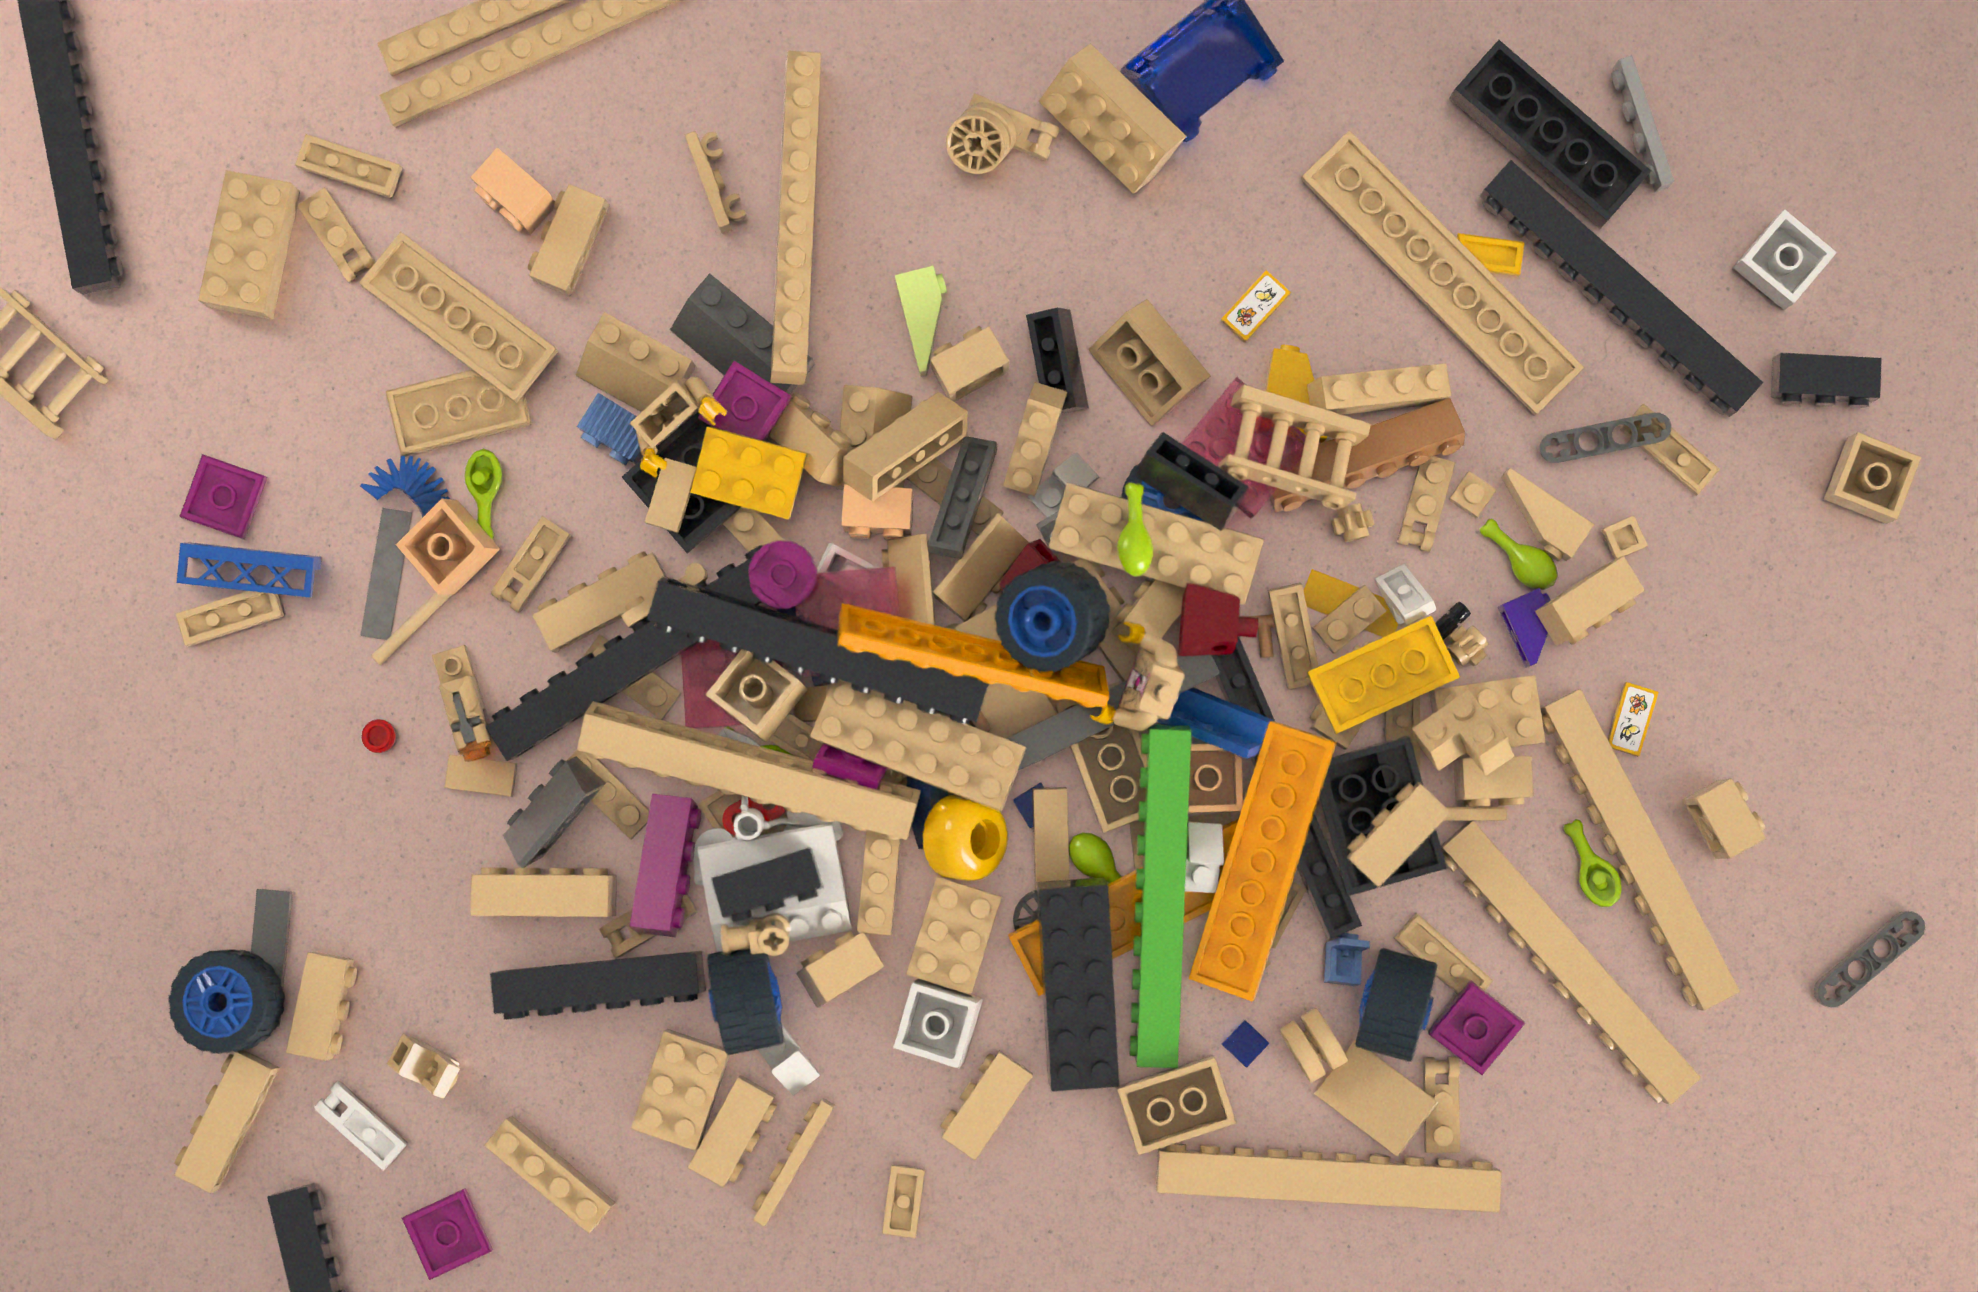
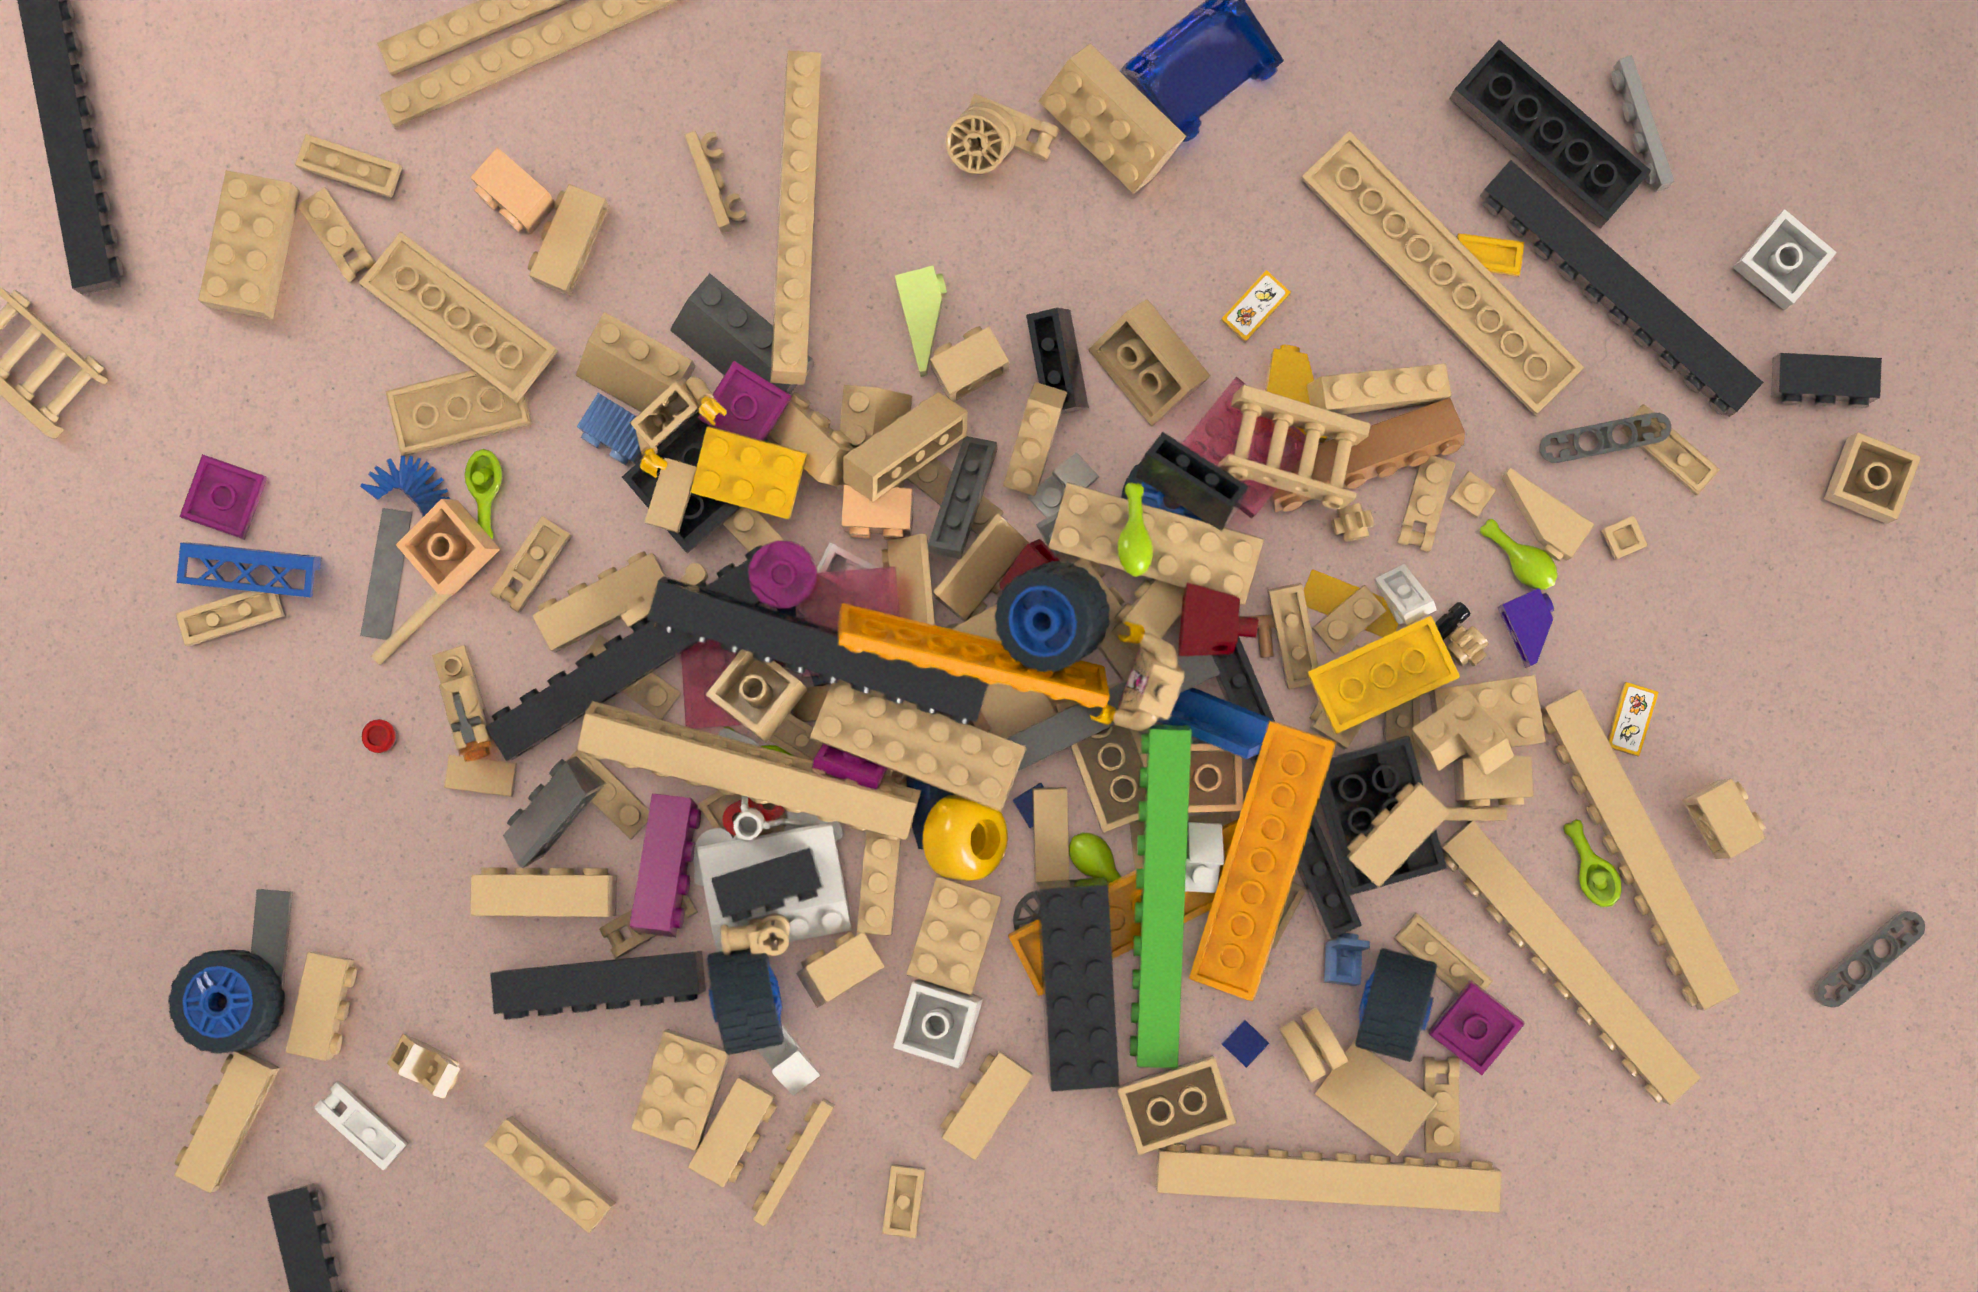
magenta tile [402,1188,493,1280] -> none
tan brick [1535,556,1645,645] -> none

